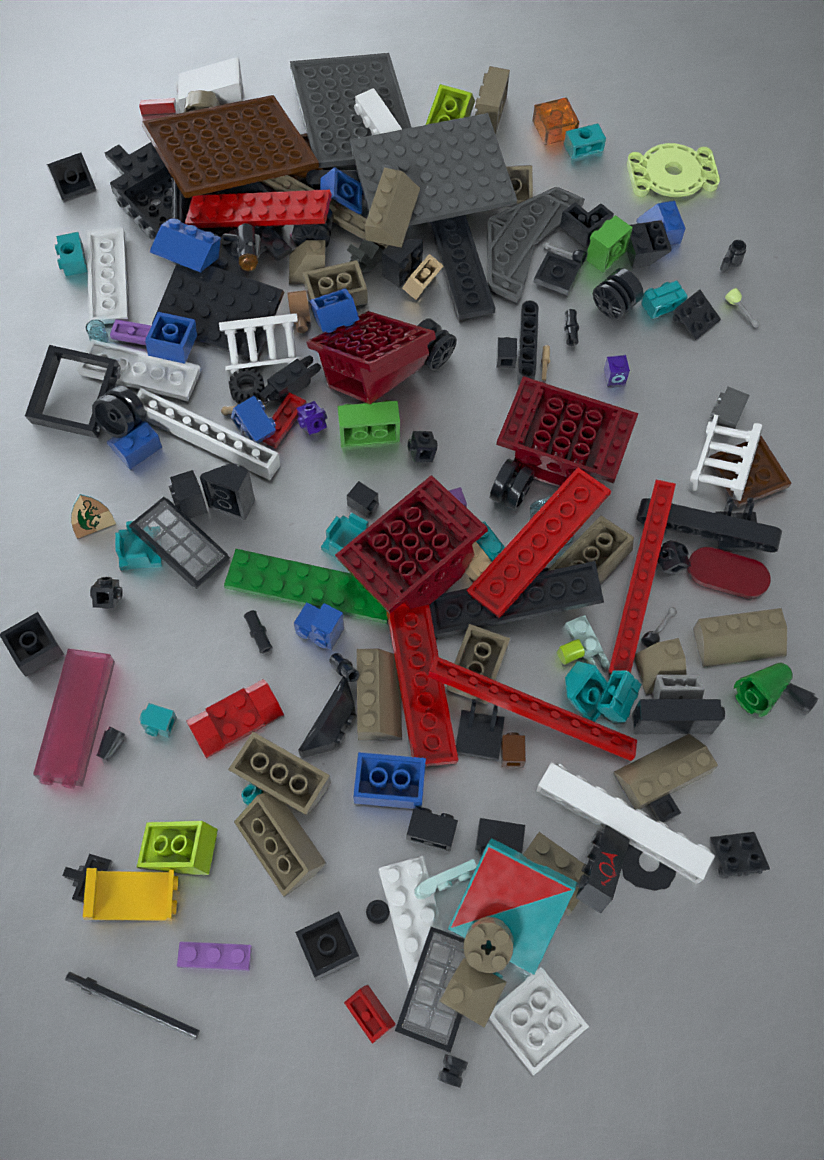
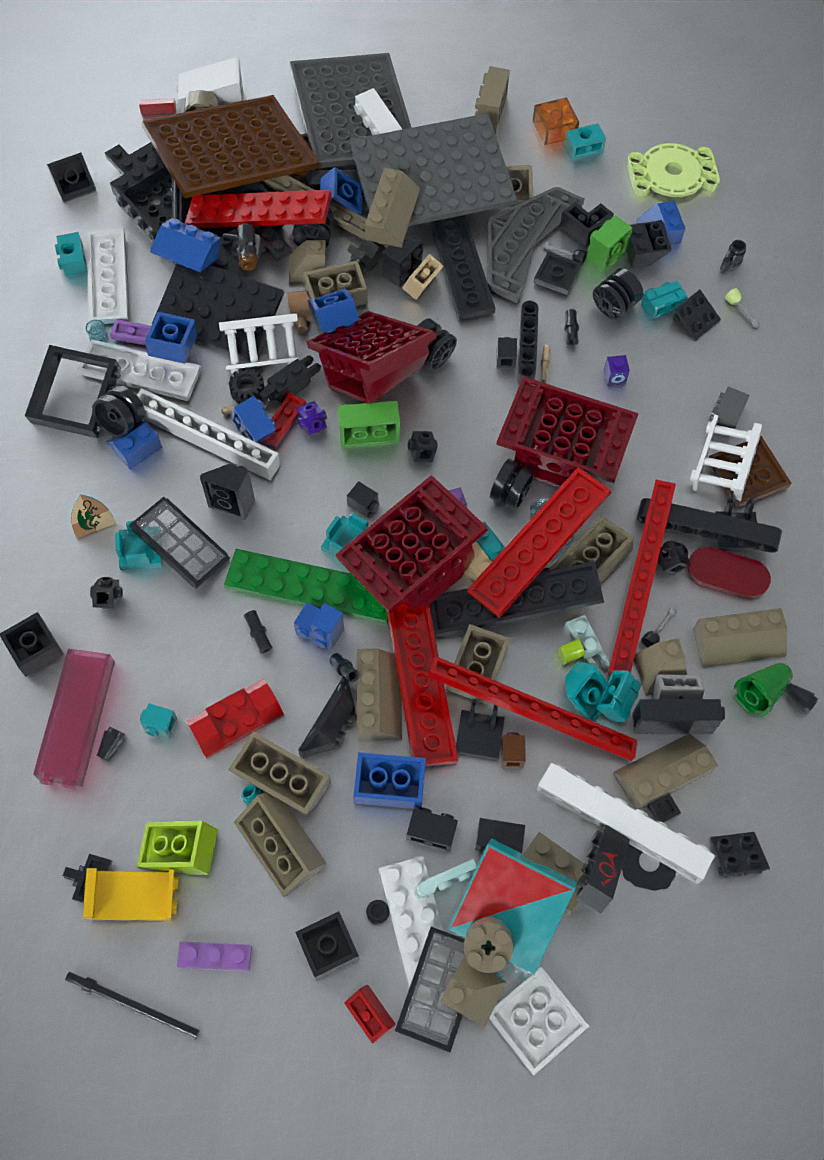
black brick [168,470,208,518] -> none
lime slope [425,84,475,125] -> none
black wheel [437,1054,468,1088] -> none

